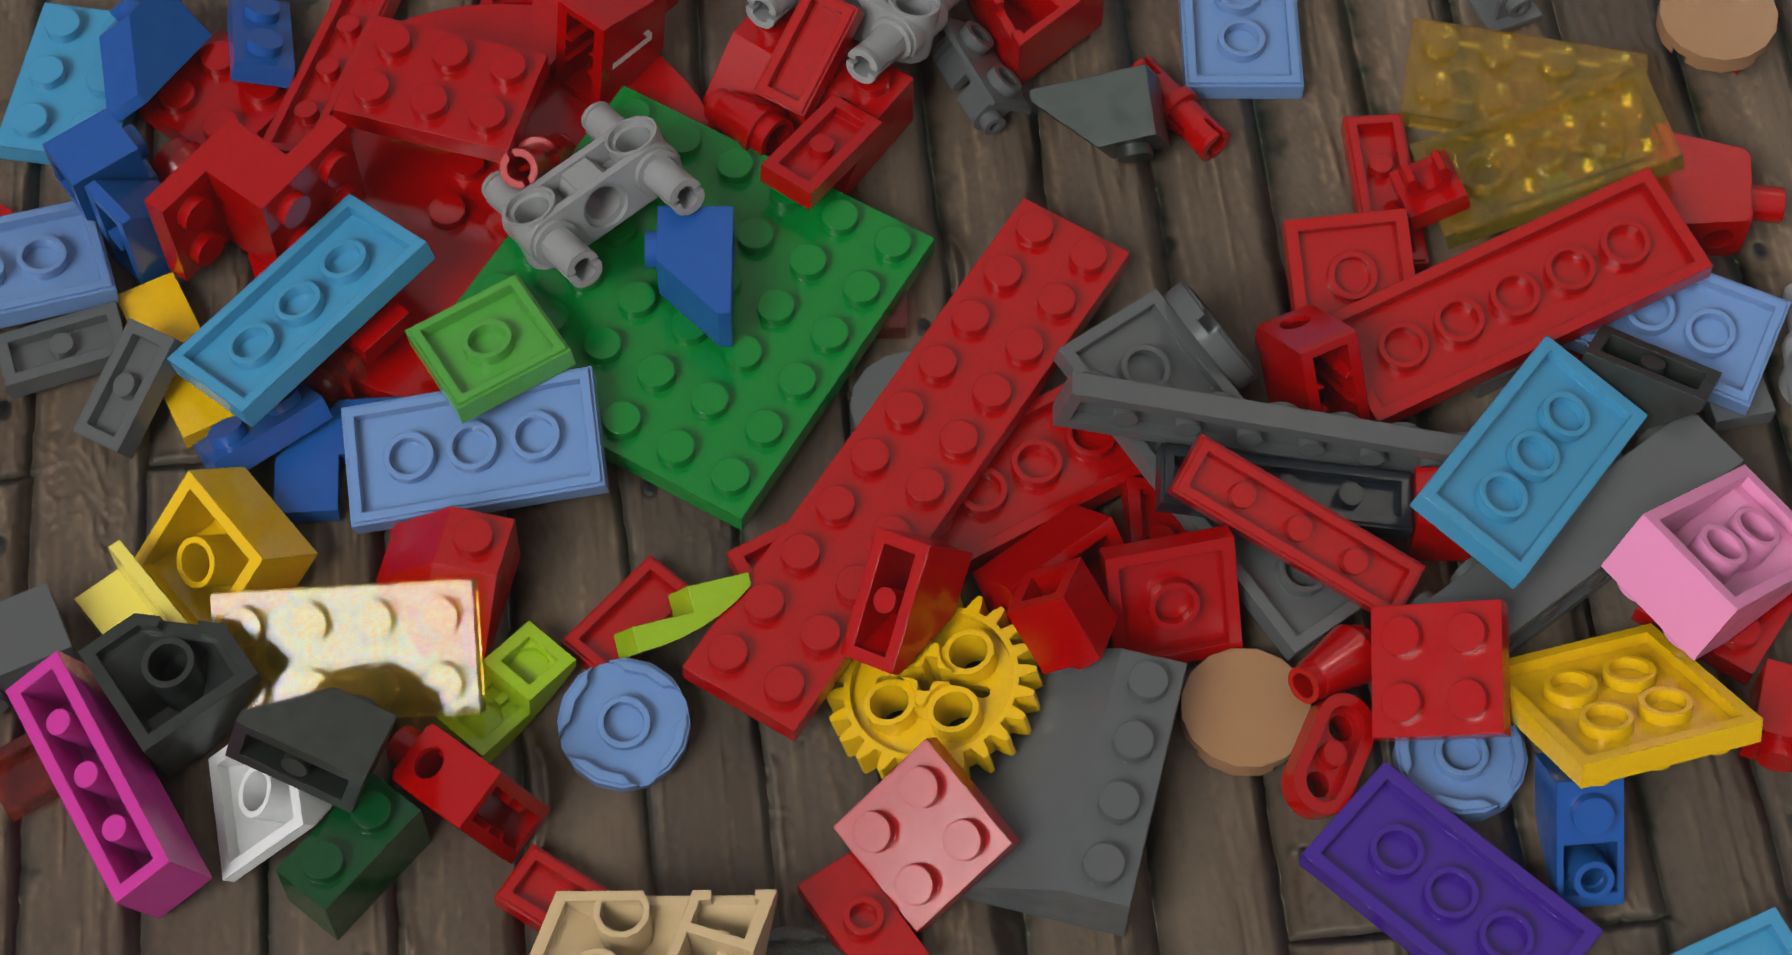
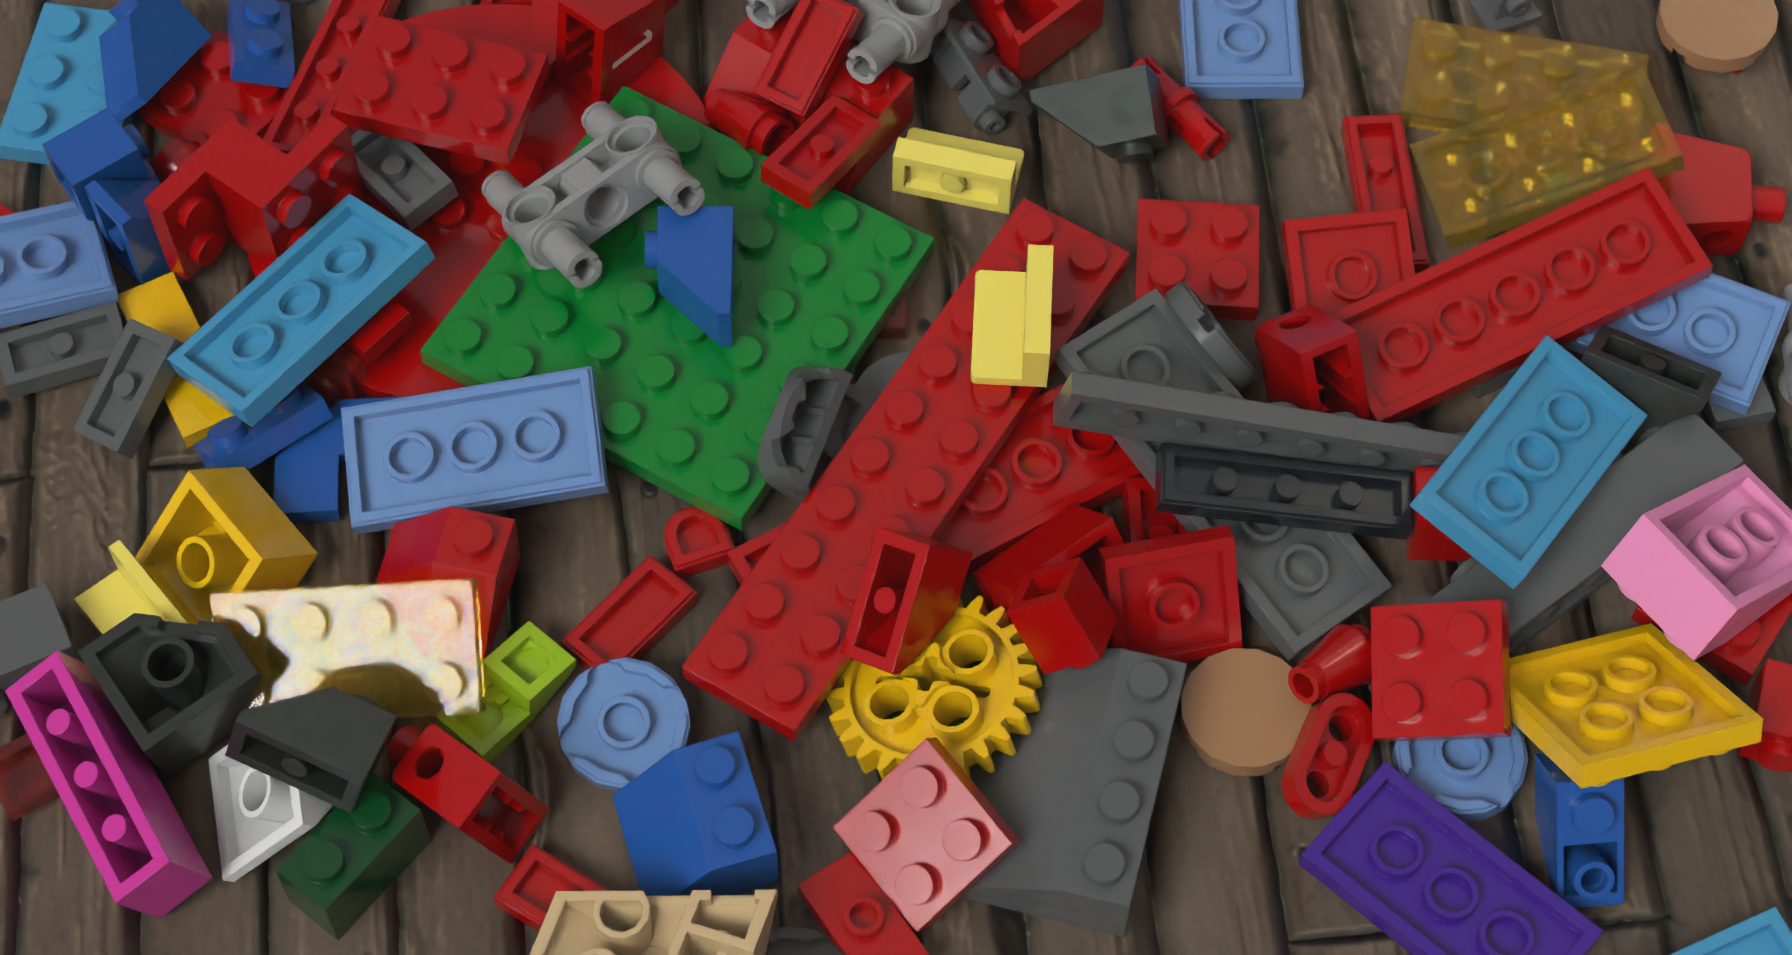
bright green tile [405,273,576,424] -> none
red pin [500,132,577,189] -> none
lime slope [613,572,751,659] -> none
red tile [1166,434,1426,613] -> none
red tile [1388,150,1471,231] -> none
none -> dark grey plate [351,130,459,231]
none -> blue slope [612,731,779,896]
none -> red tile [663,506,735,579]
none -> dark grey slope [758,366,876,504]
none -> light yellow panel [892,128,1024,214]
none -> light yellow panel [971,244,1054,387]
none -> red plate [1134,198,1260,321]

